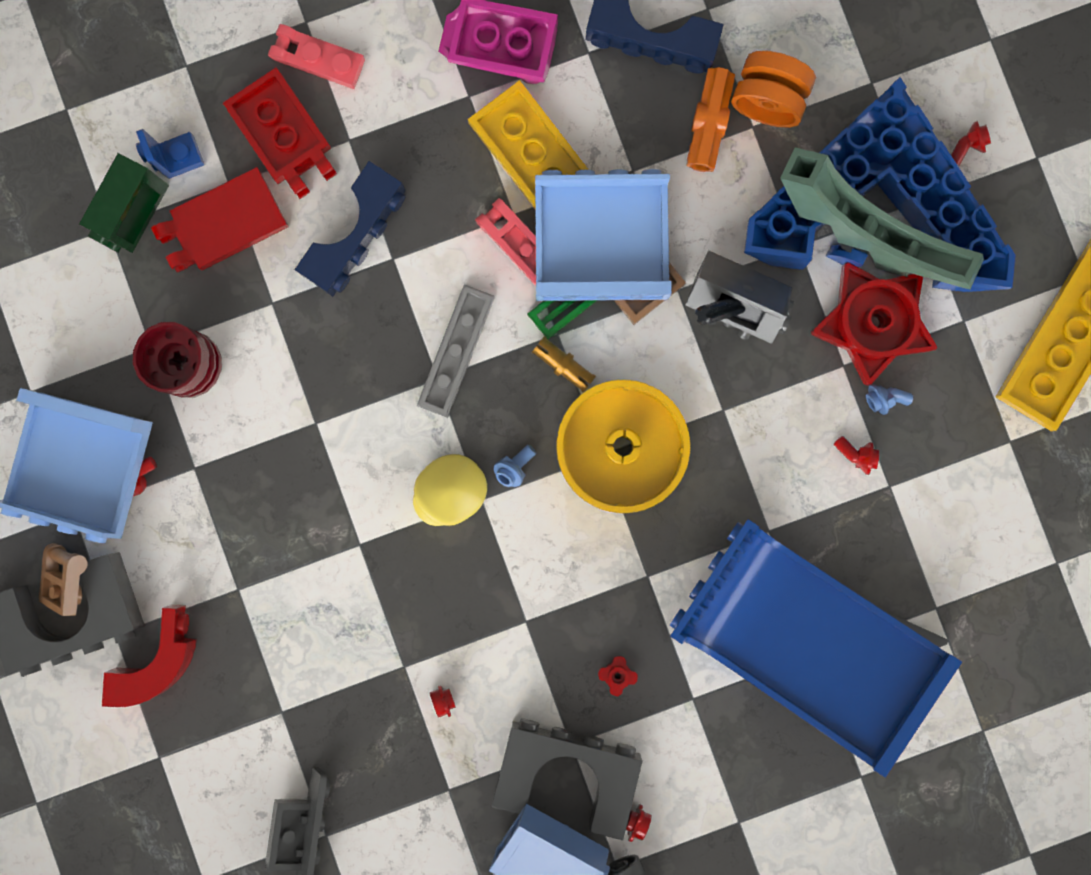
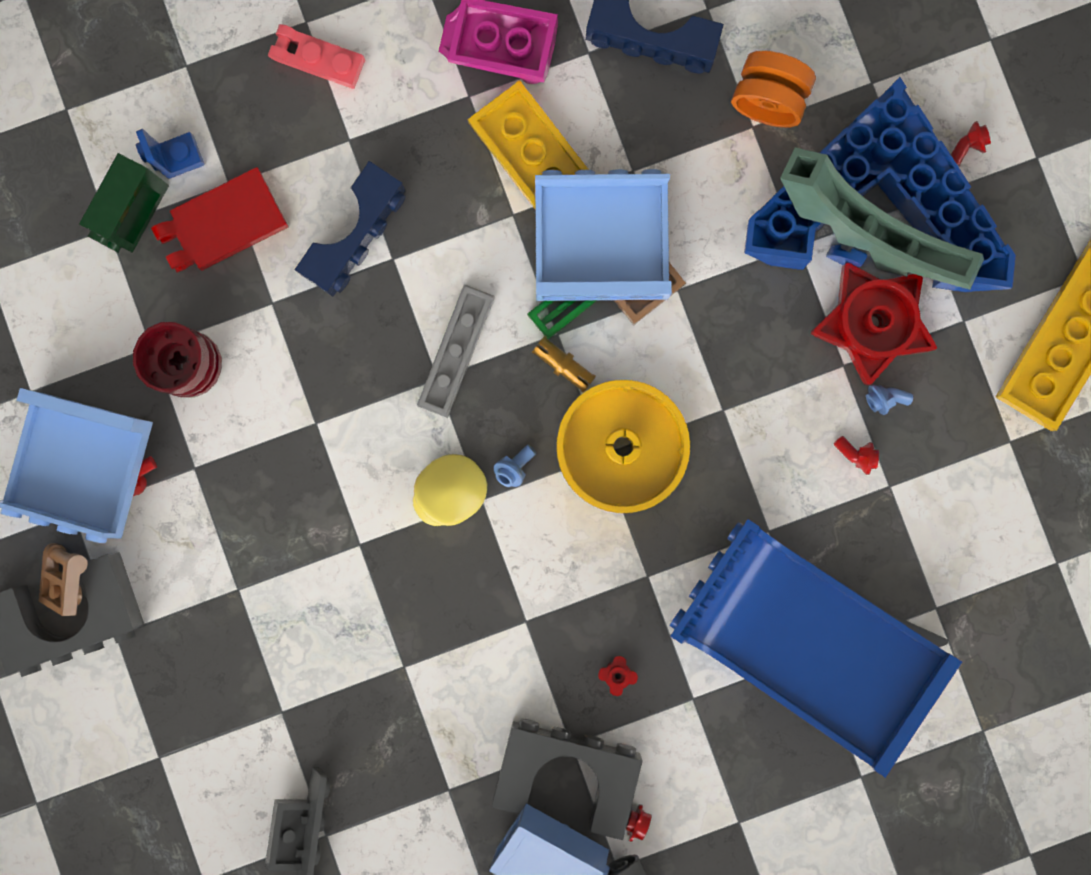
red arch [102,605,197,707] -> none
red tile [223,67,337,199] -> none
red plate [429,686,456,718] -> none
coral plate [475,198,536,286] -> none
dark grey piece [685,250,794,344] -> none
orange piece [686,67,735,172] -> none

